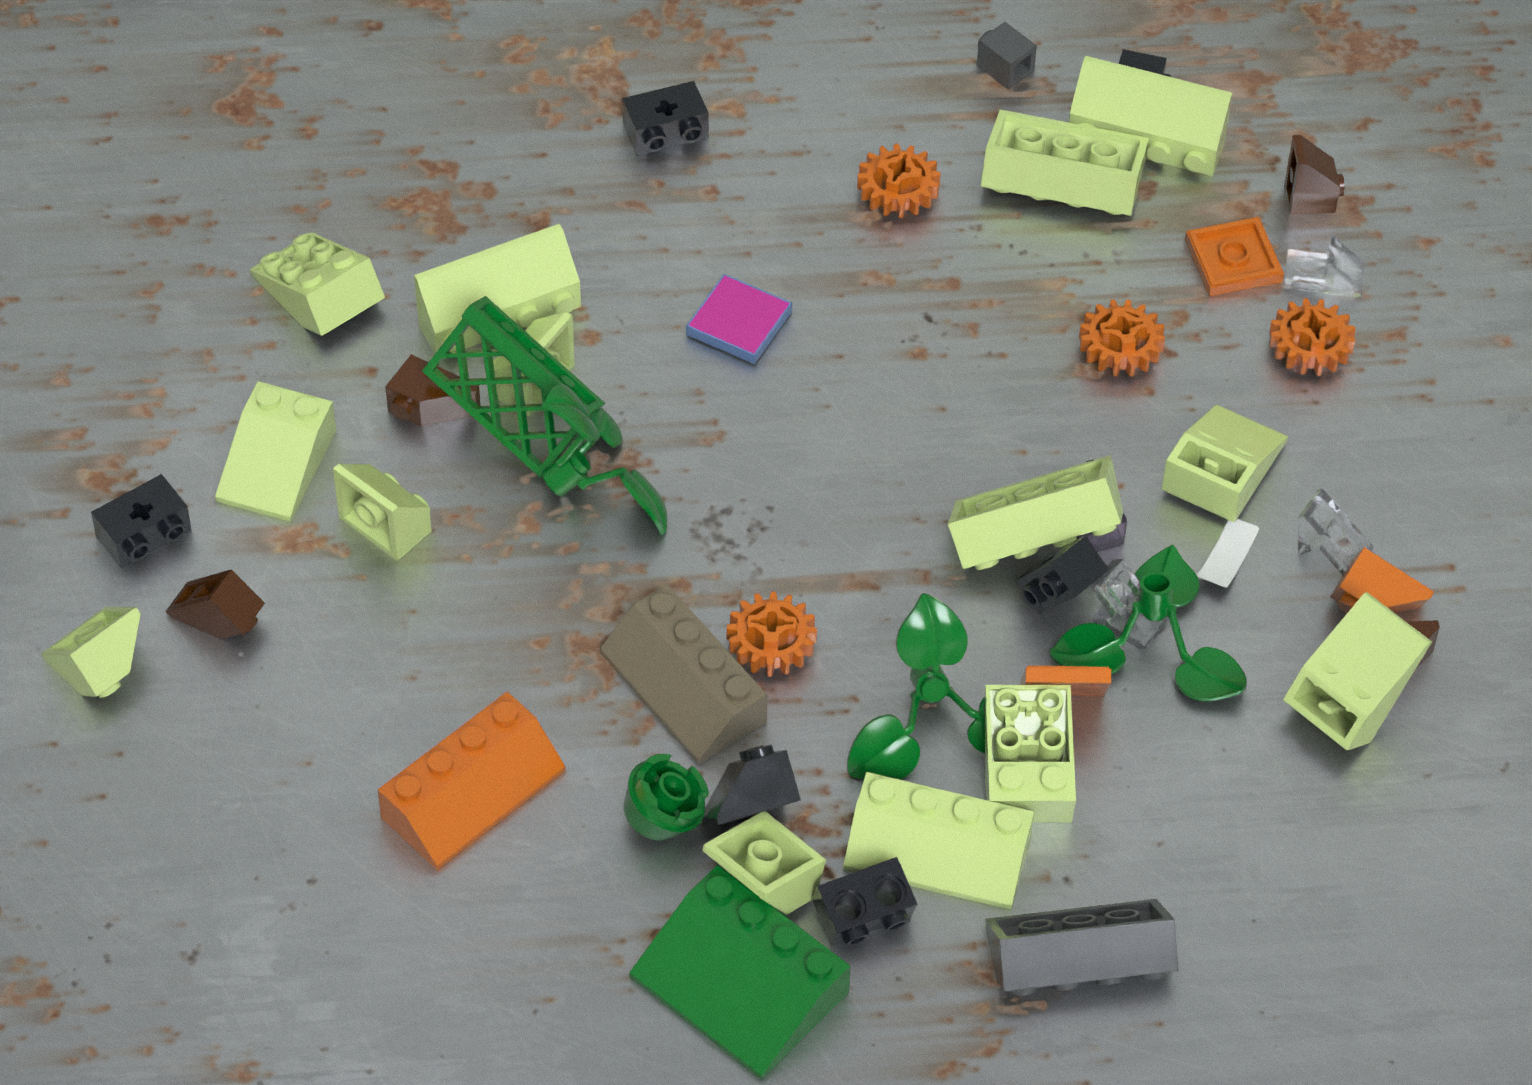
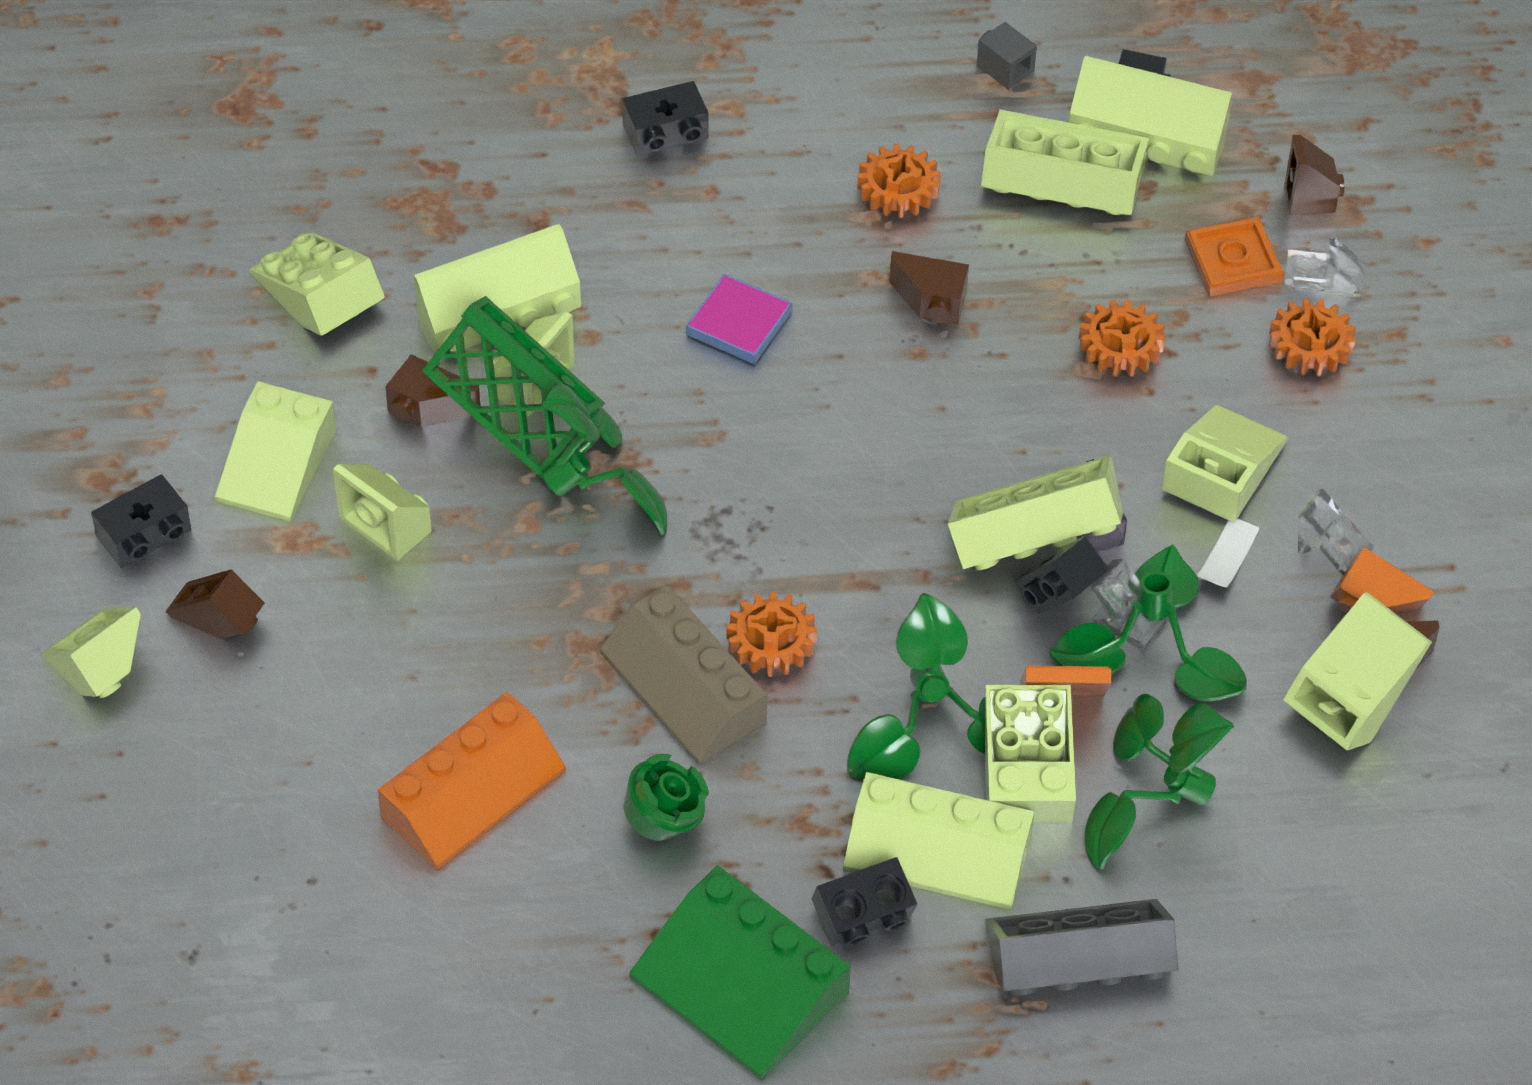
black slope [702,744,801,825] -> none
yellowish green slope [702,811,826,915] -> none
none -> reddish brown slope [889,251,969,325]
none -> green plant [1085,694,1234,871]

